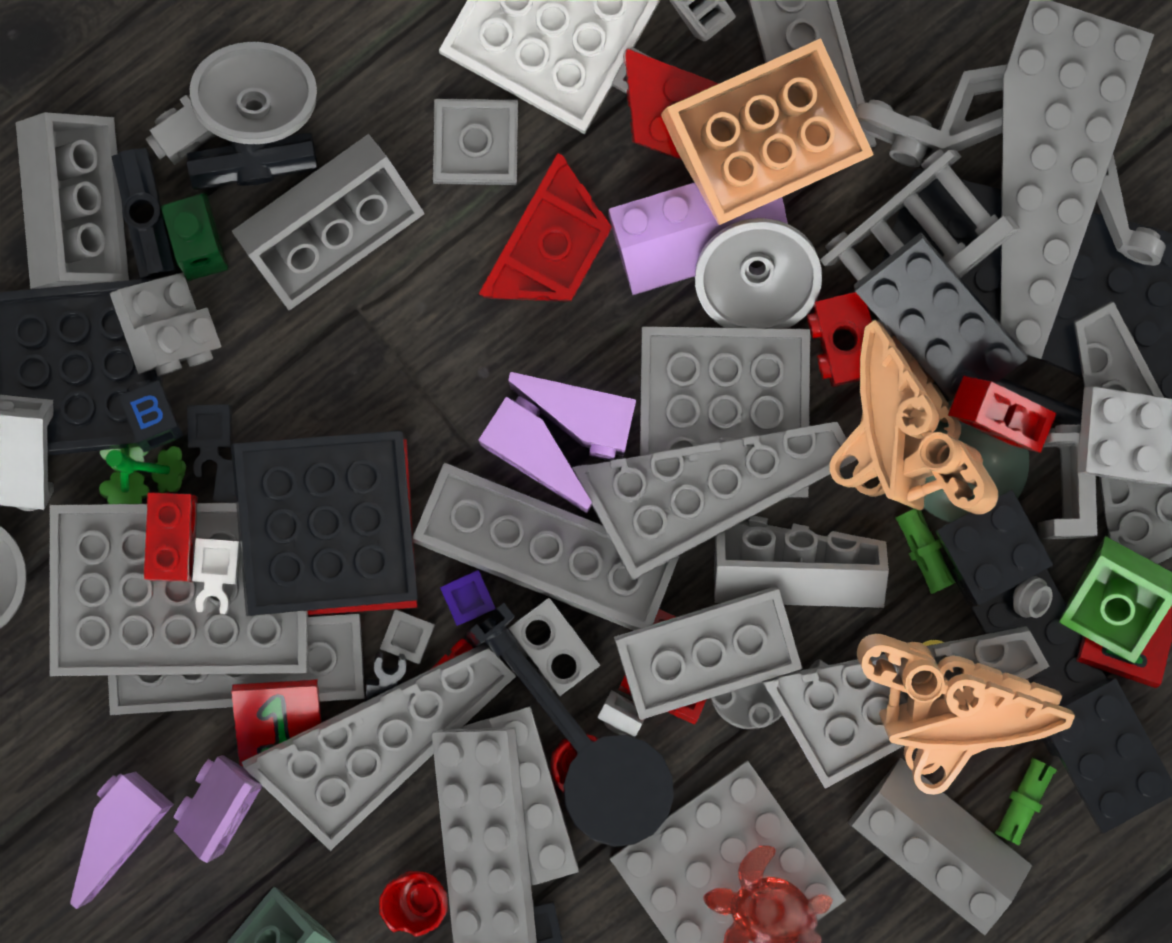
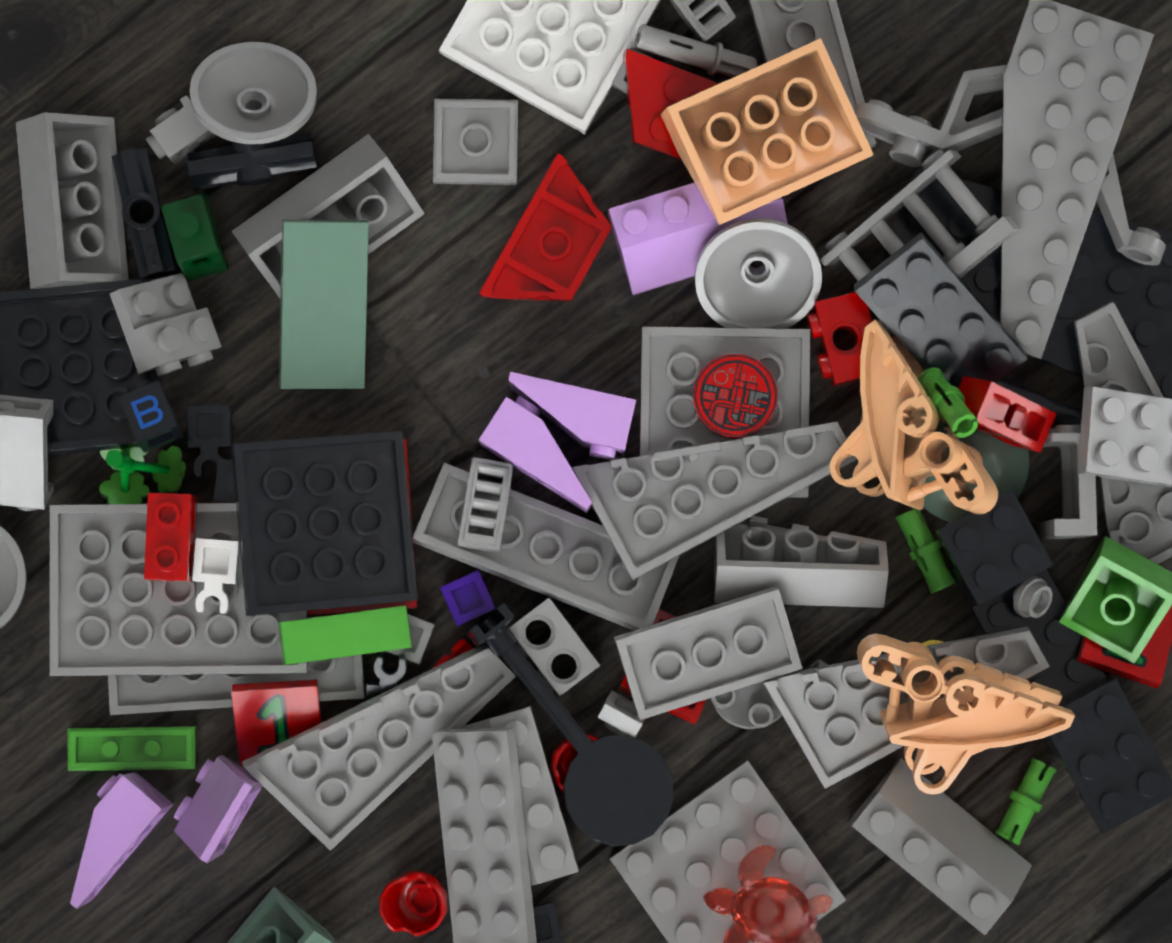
none -> bright green tile [68,726,197,771]
none -> bright green tile [278,605,412,665]
none -> sand green tile [279,219,369,389]
none -> light grey slope [457,457,514,553]
none -> light grey axle [634,24,758,77]
none -> tile [693,354,777,438]
none -> bright green pin [918,367,978,438]

